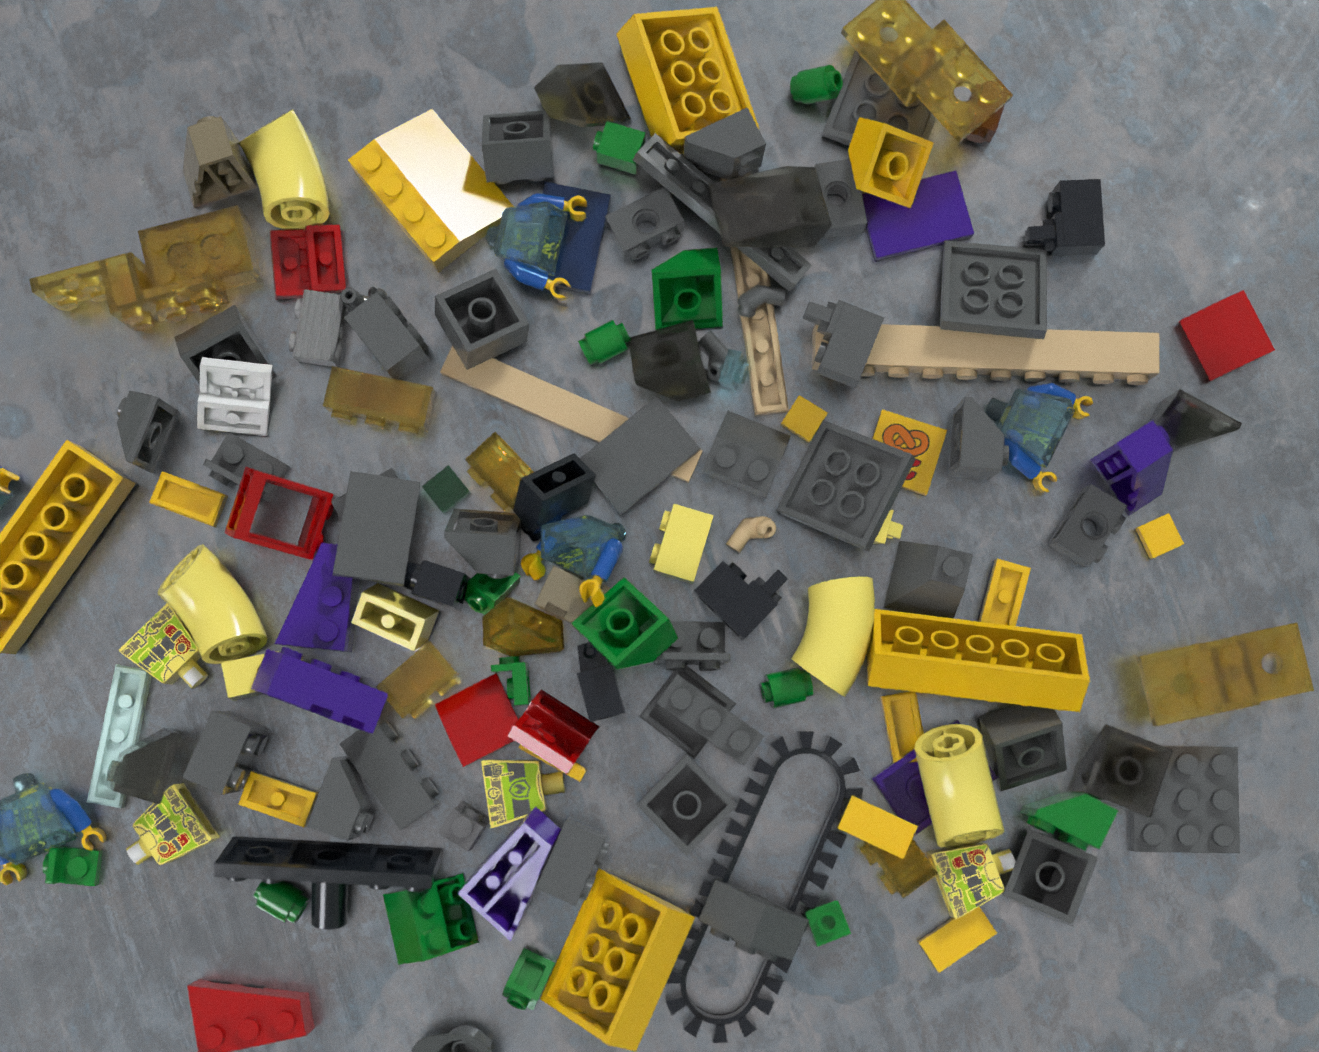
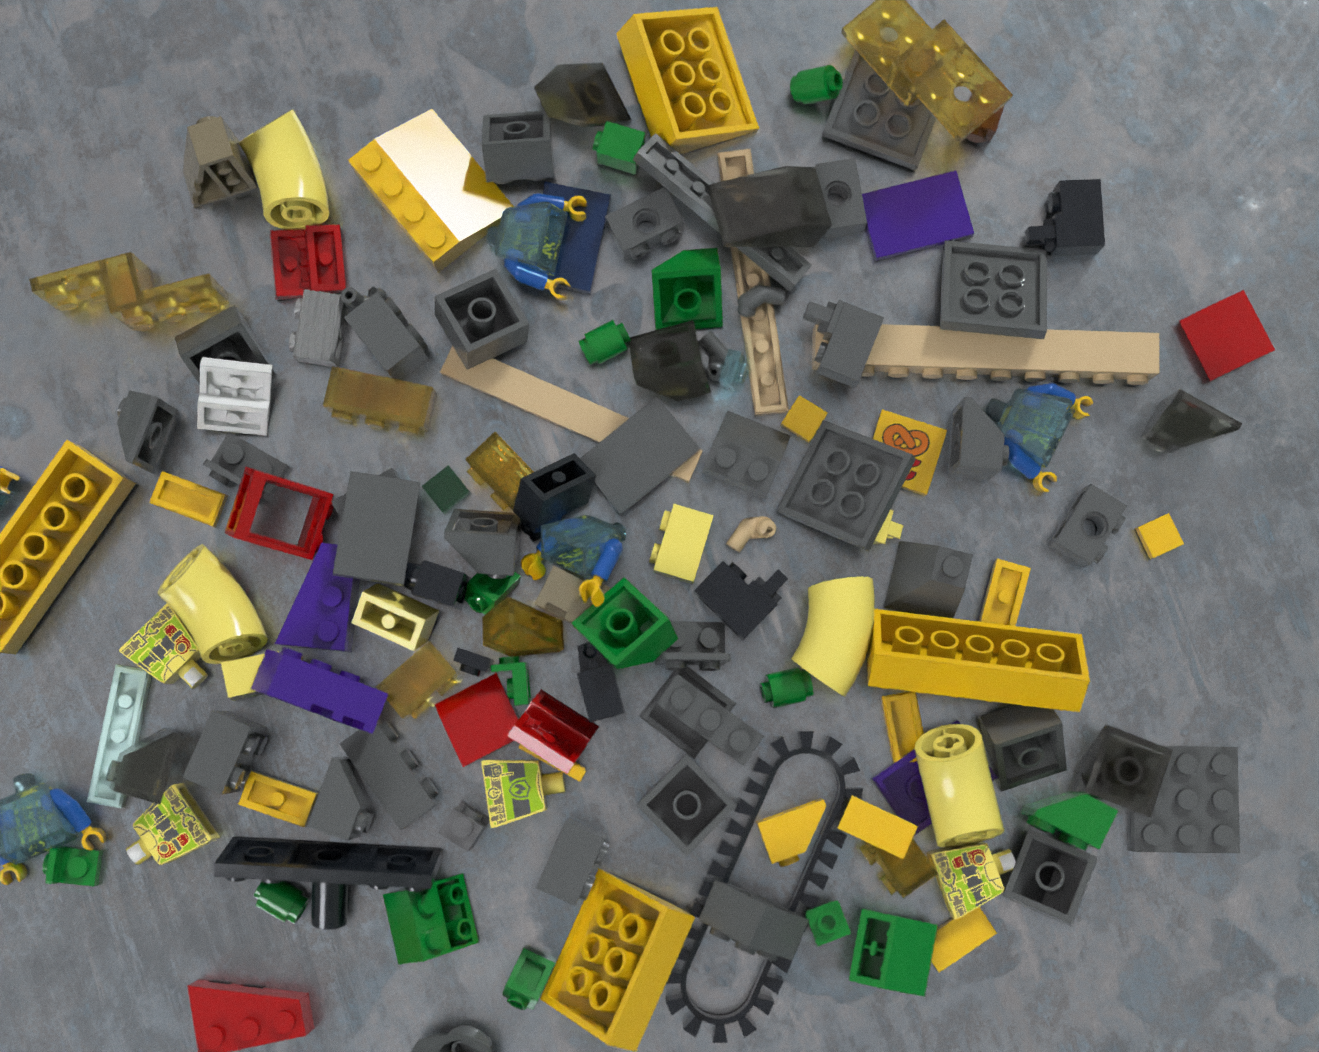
clear yellow brick [138,205,263,305] -> none
wedge [457,806,561,941] -> none
dark grey slope [683,108,766,181] -> none
yellow slope [848,117,934,208] -> none
dark purple wedge [1090,420,1173,516] -> none
clear yellow bracket [1137,623,1314,726] -> none
none -> black plate [453,648,494,677]
none -> yellow slope [755,798,826,867]
none -> green slope [848,909,938,997]

